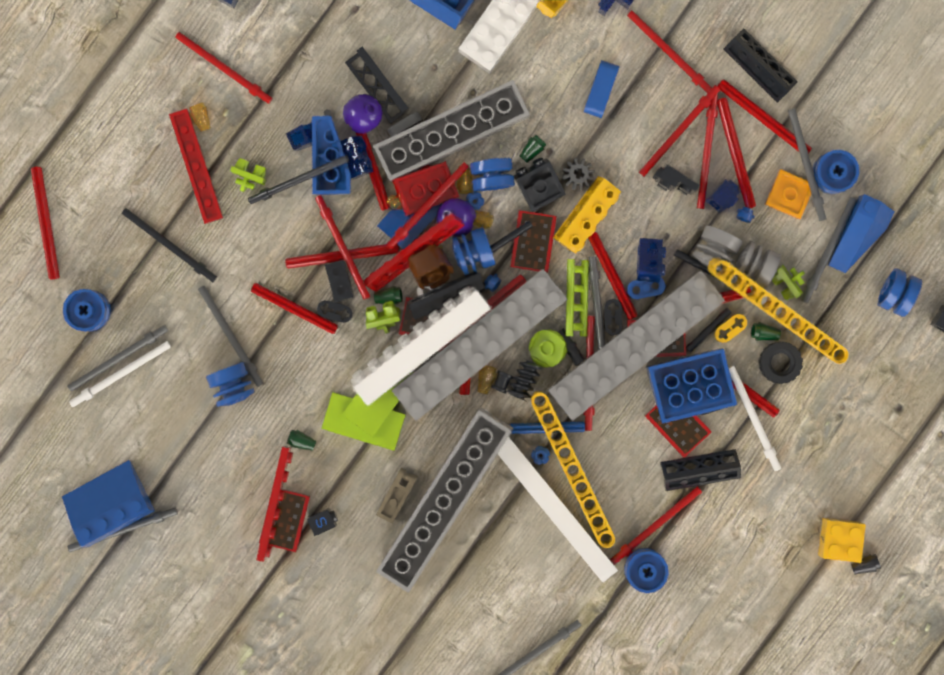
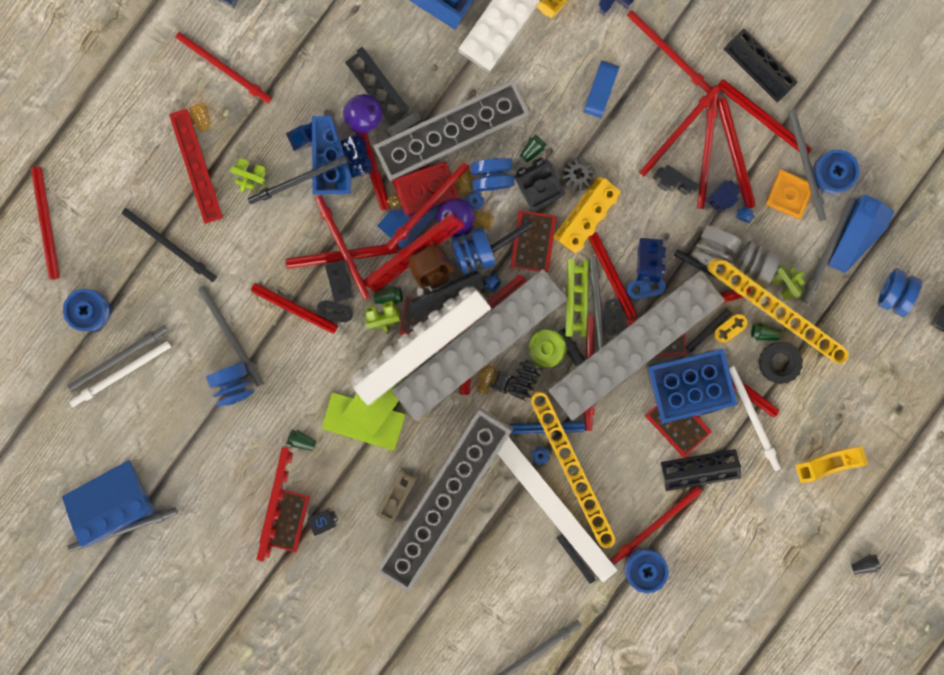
yellow brick [818,518,866,563] -> none
none -> black bar [556,533,596,584]
none -> yellow arch [795,445,869,483]

